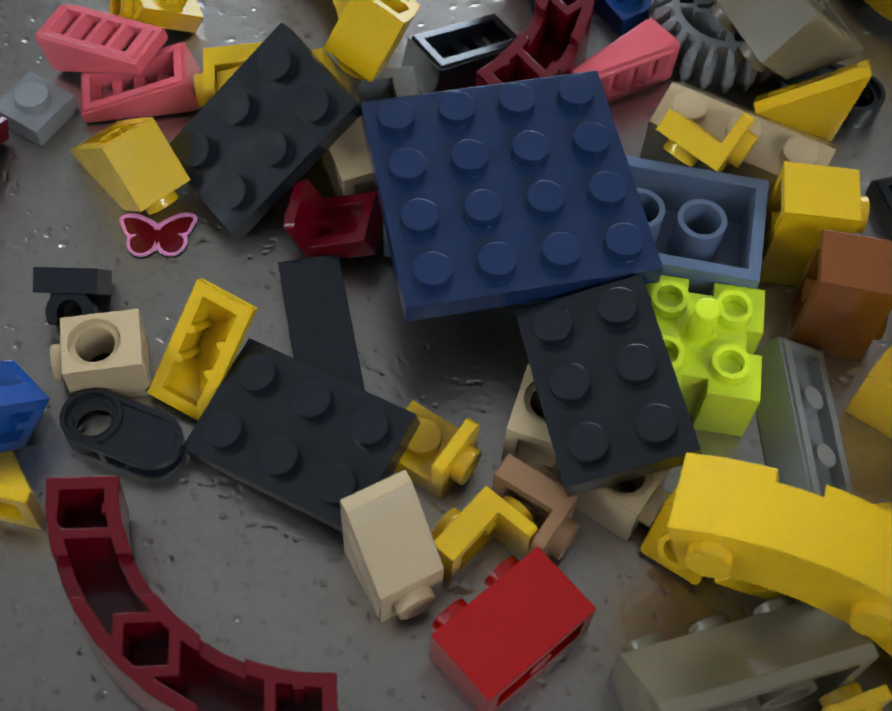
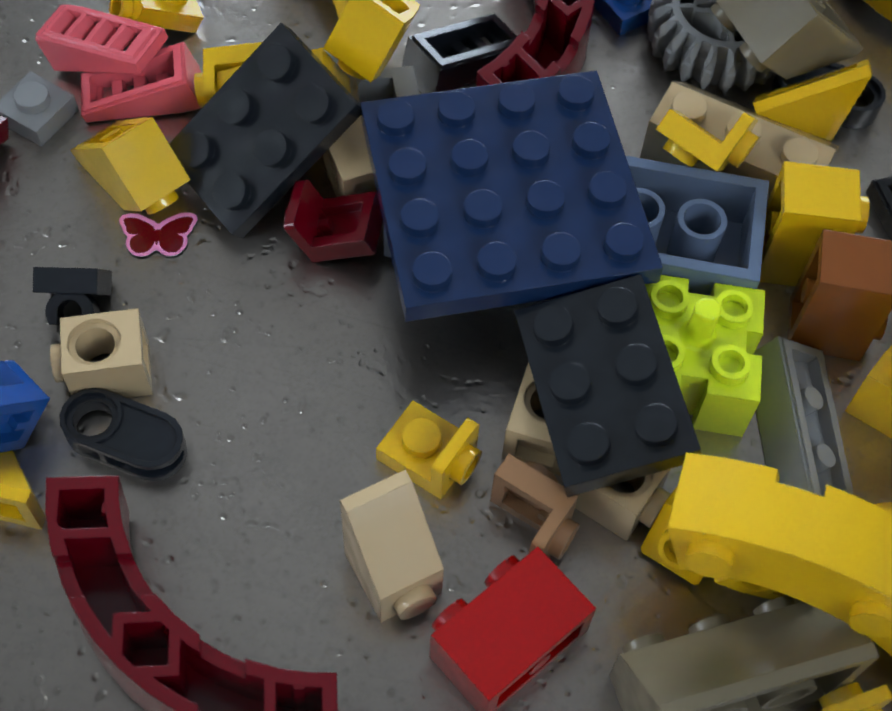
yellow slope [147,278,258,421] -> none
black plate [182,338,420,532] -> none
black tile [278,254,365,390] -> none
yellow bracket [431,486,539,585] -> none
coral slope [571,18,680,102] -> none

